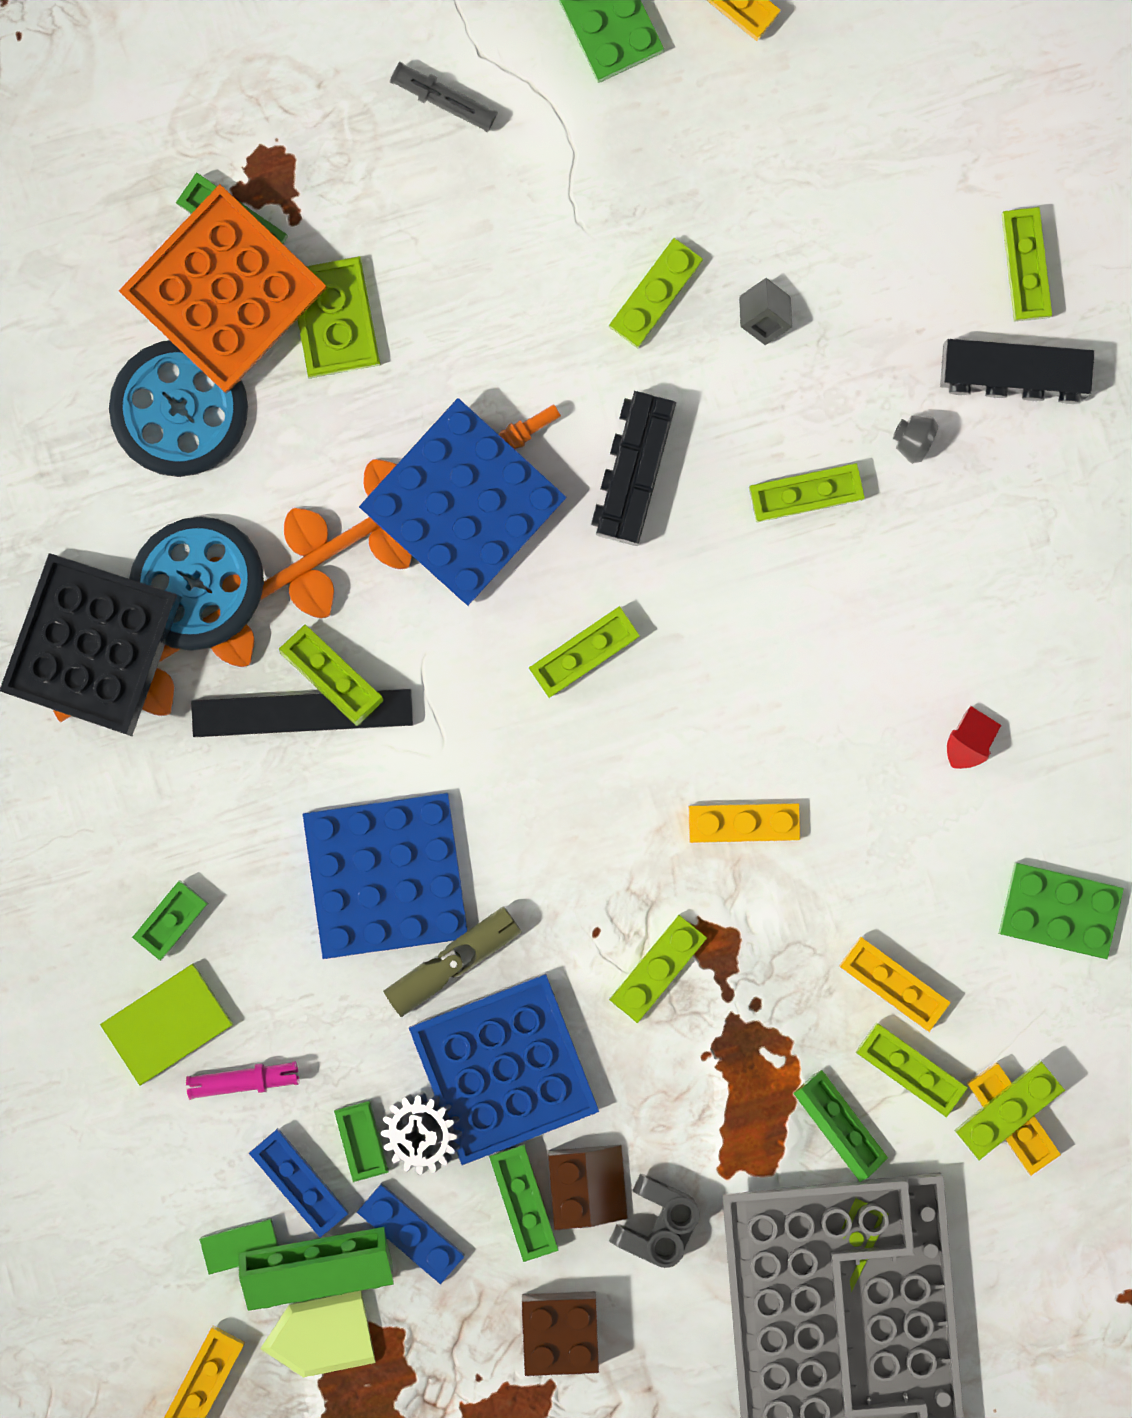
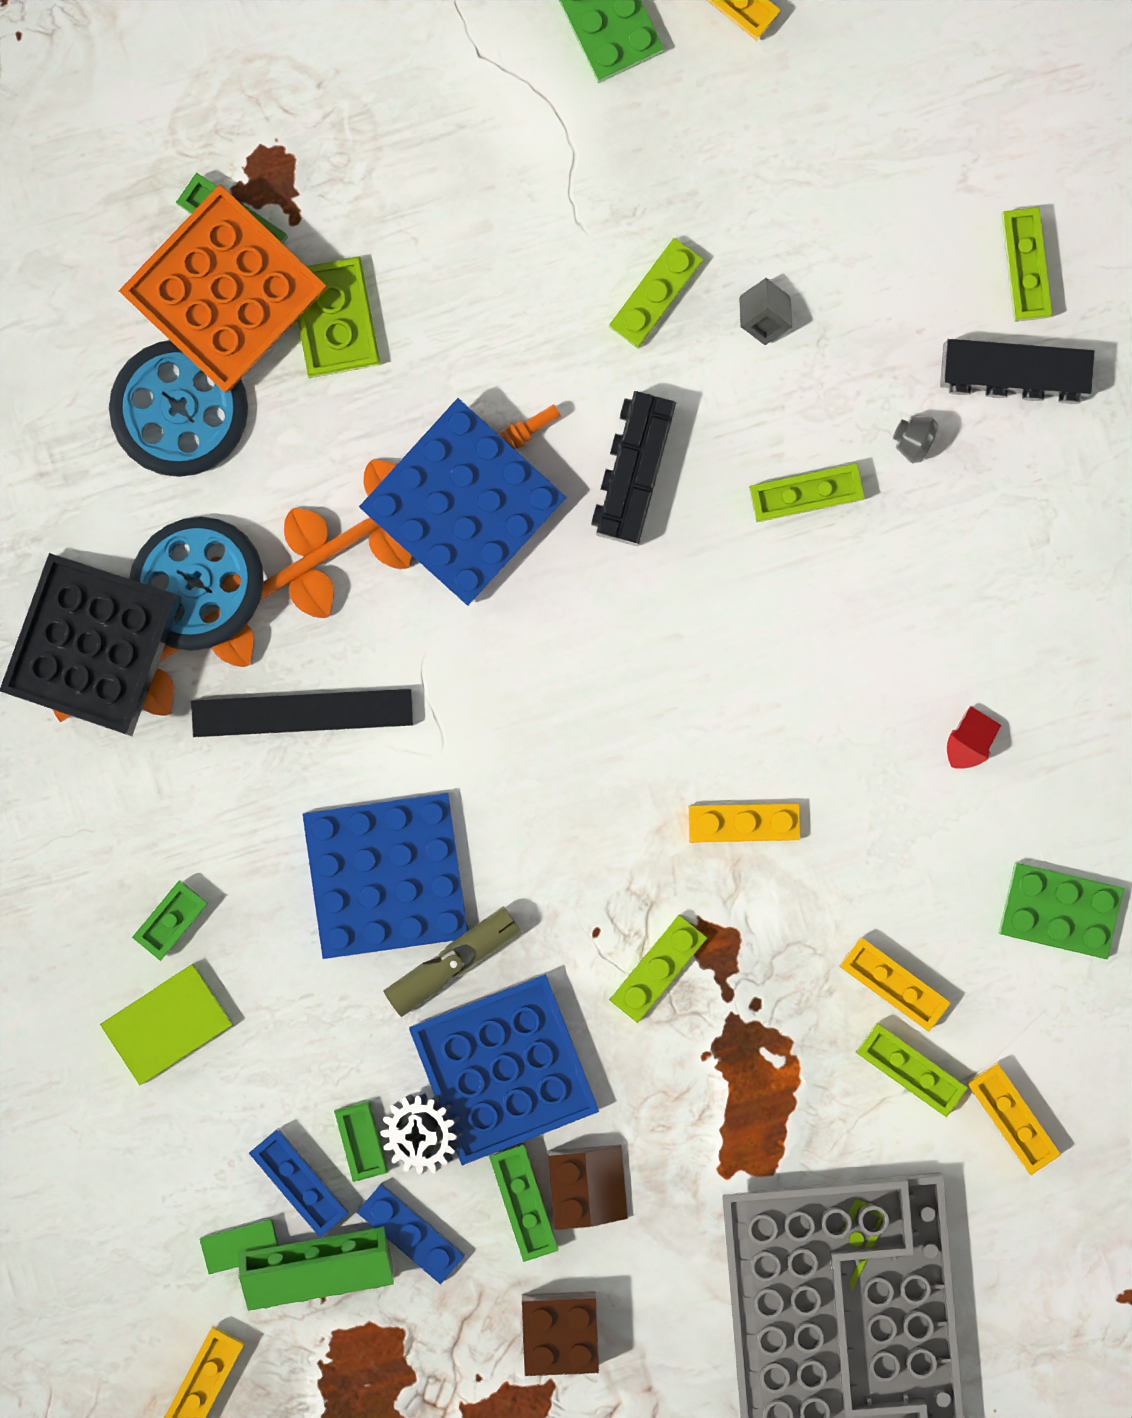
dark pink pin [186,1061,299,1100] -> none
yellowish green tile [260,1291,376,1378] -> none
lime plate [279,624,383,726] -> none
dark grey pin [390,62,498,133] -> none
lime plate [529,606,640,698] -> none
dark grey piece [609,1174,700,1268] -> none
bright green plate [793,1070,888,1182] -> none
lime plate [954,1060,1065,1161] -> none

